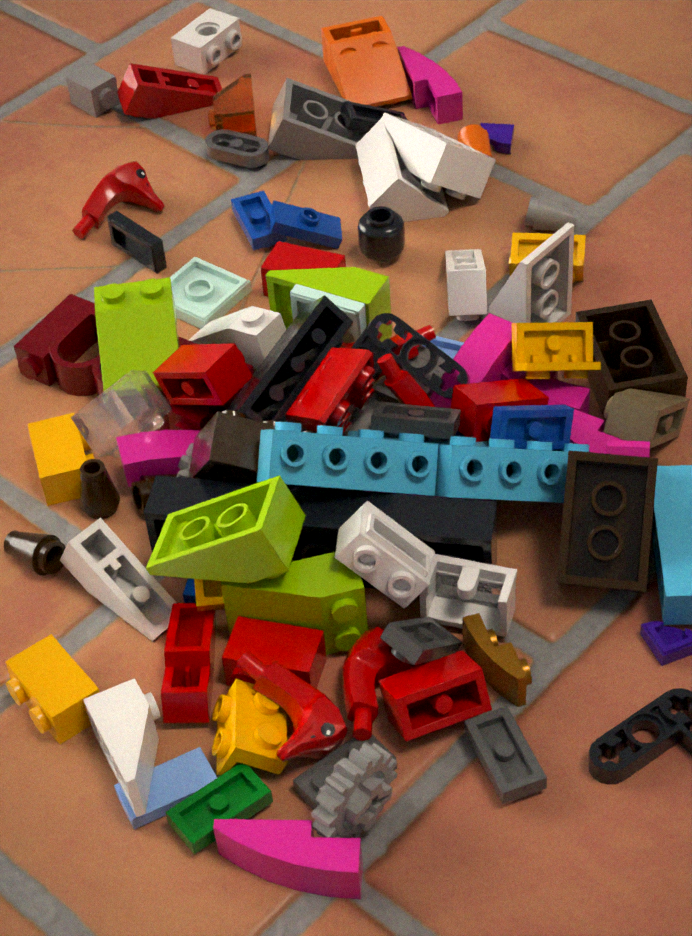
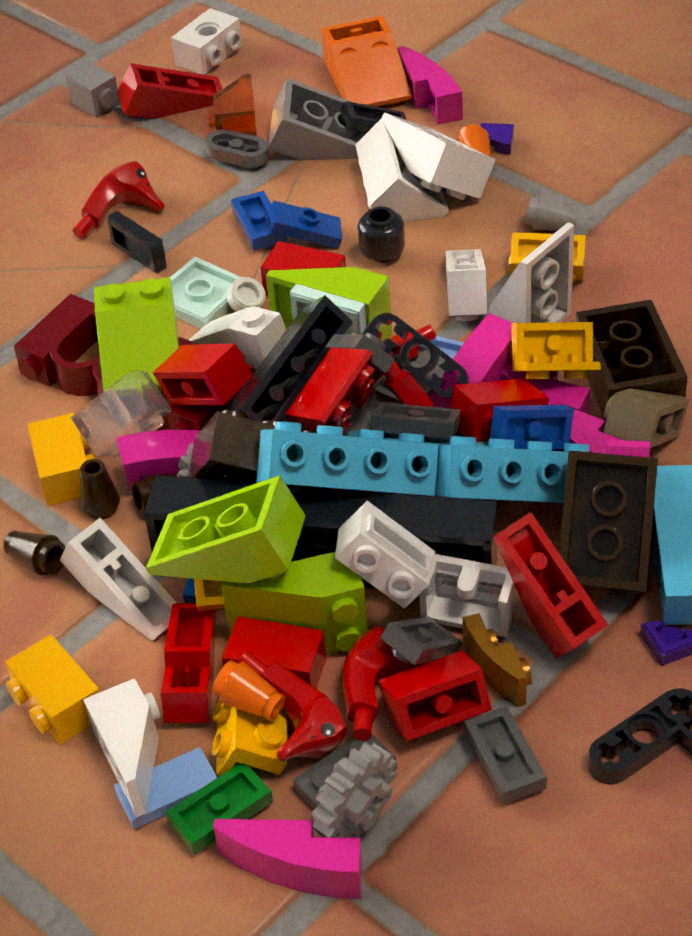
none -> orange cone [212,660,285,721]
none -> white tile [227,277,266,312]
none -> dark grey plate [325,333,395,373]
none -> red slope [493,512,608,659]

